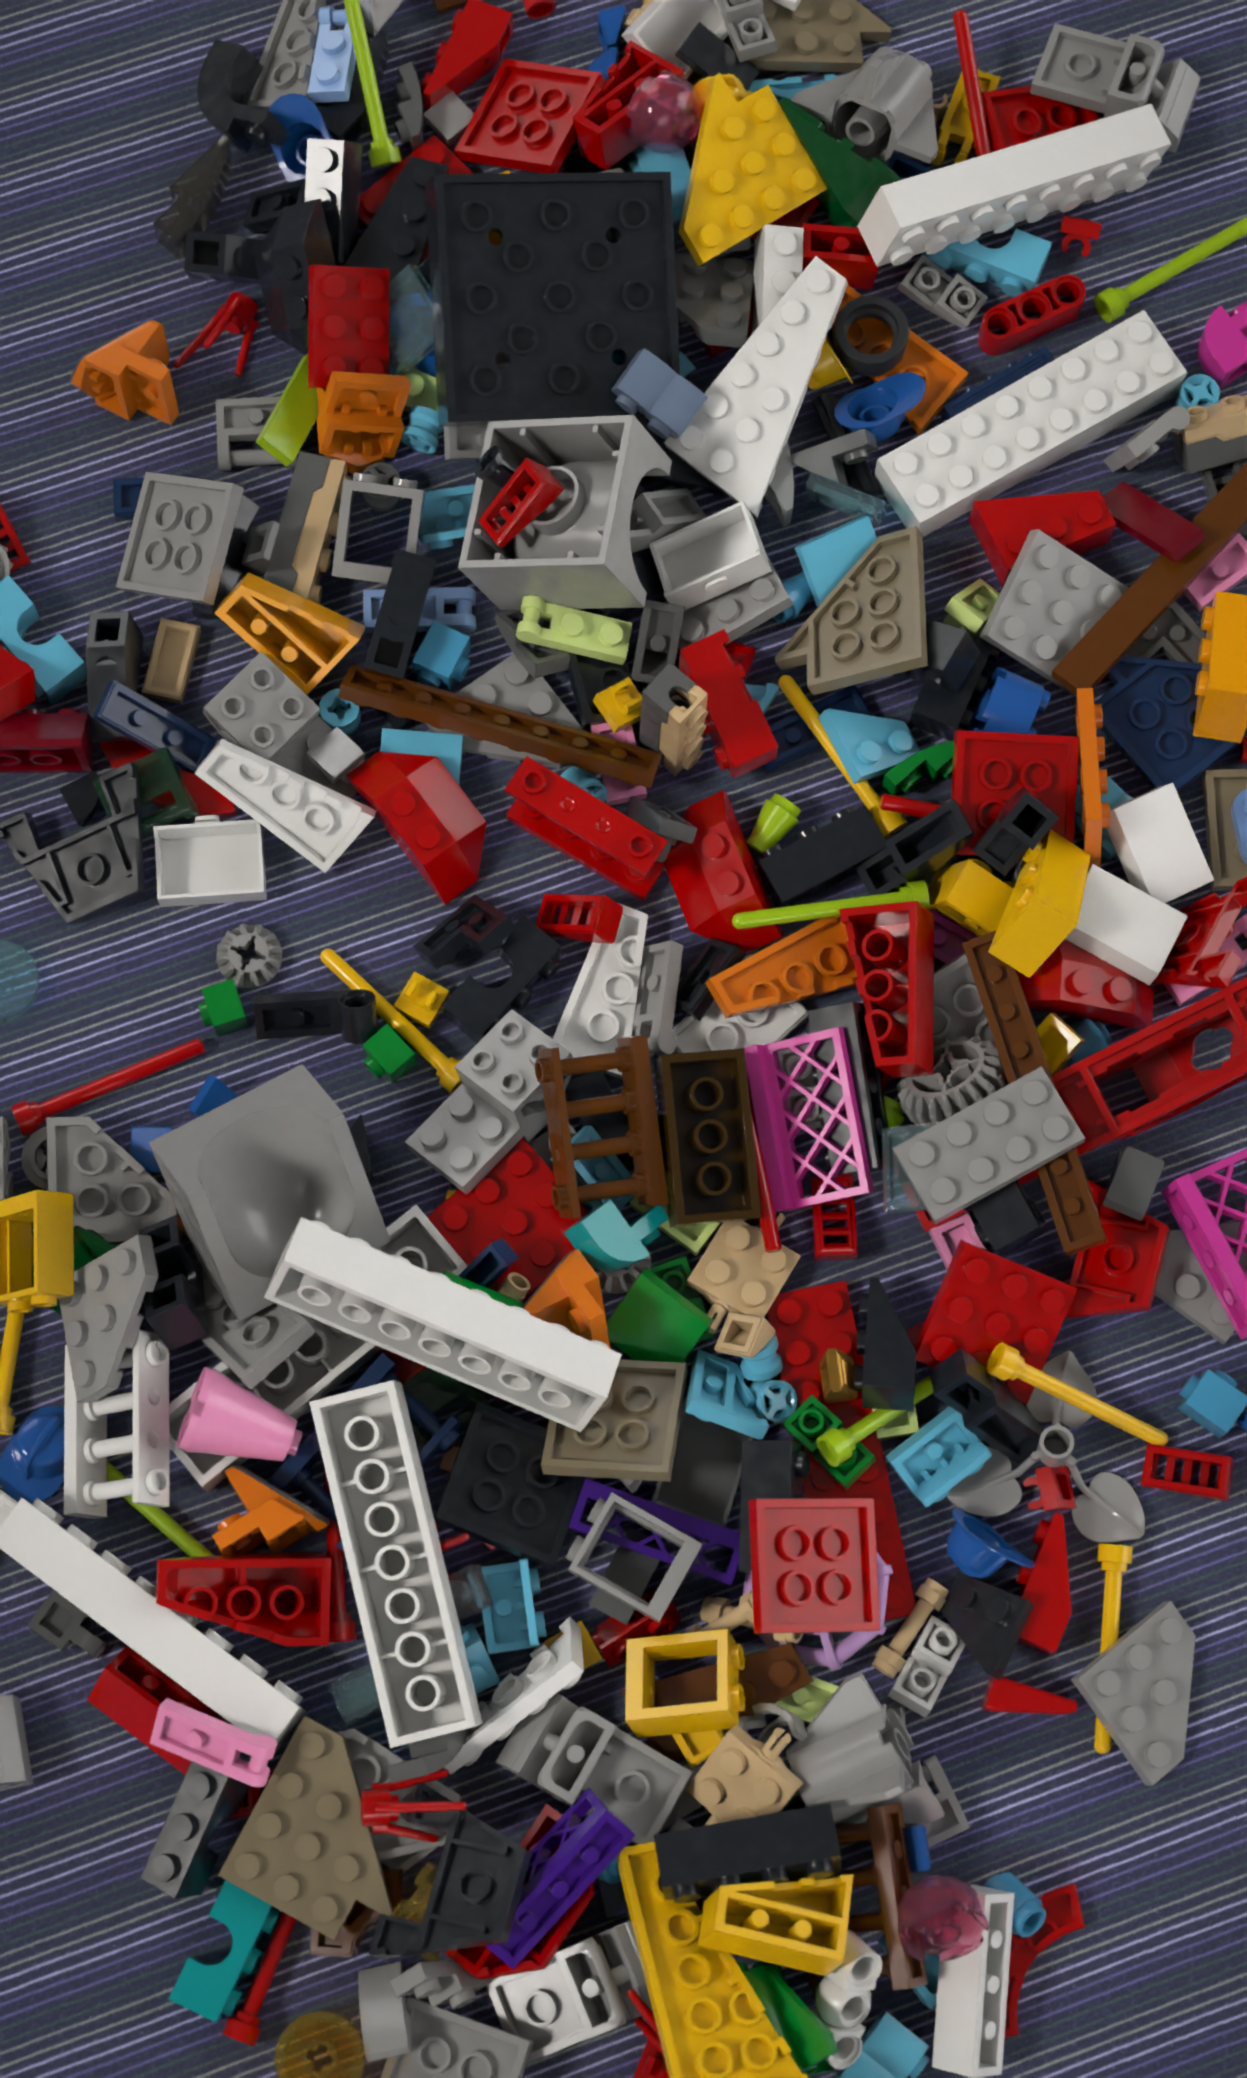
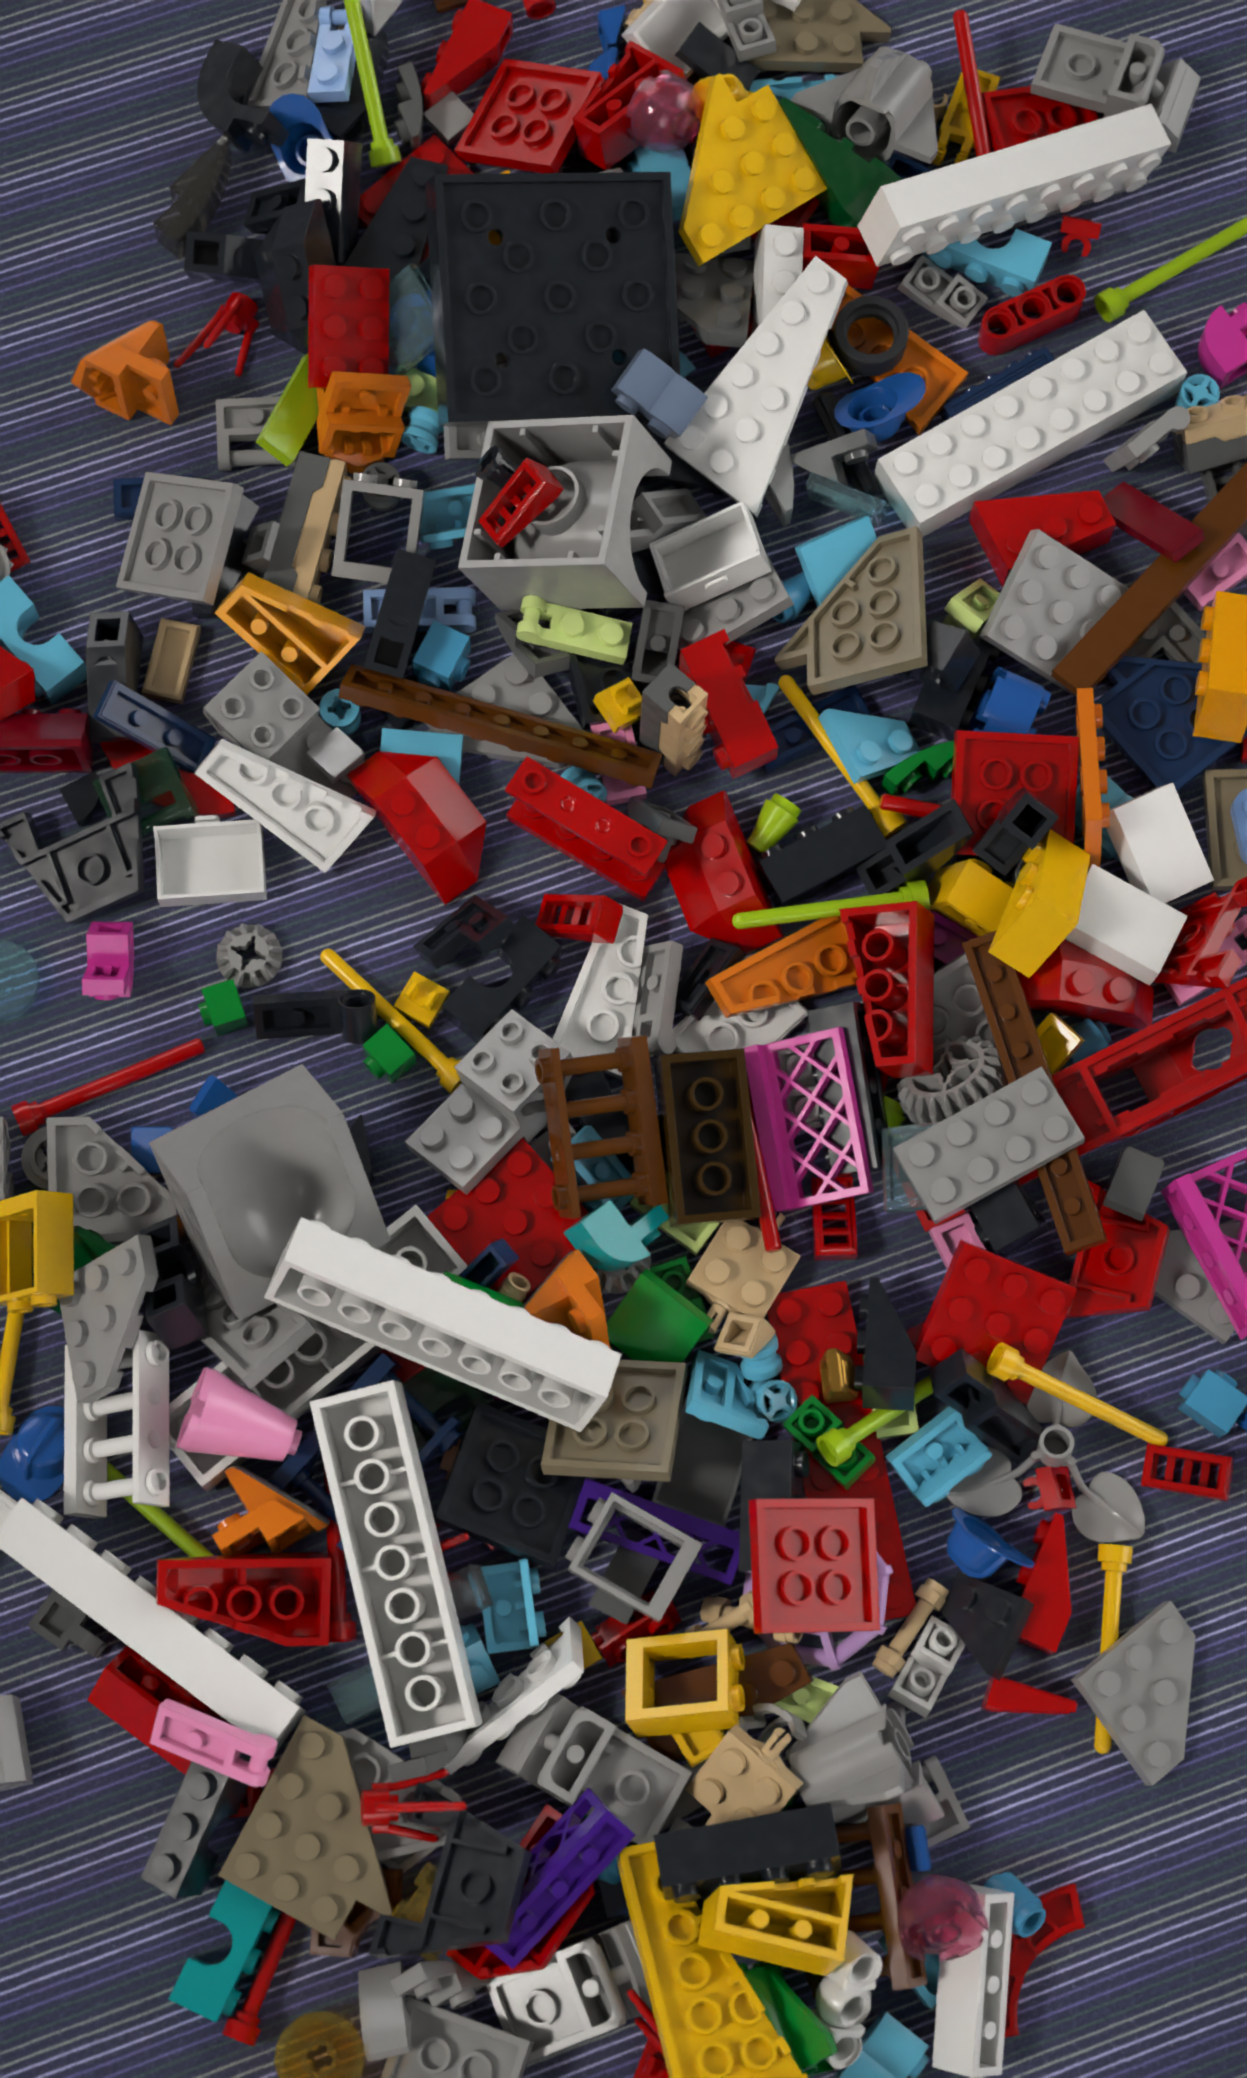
none -> dark pink brick [82,922,134,1000]

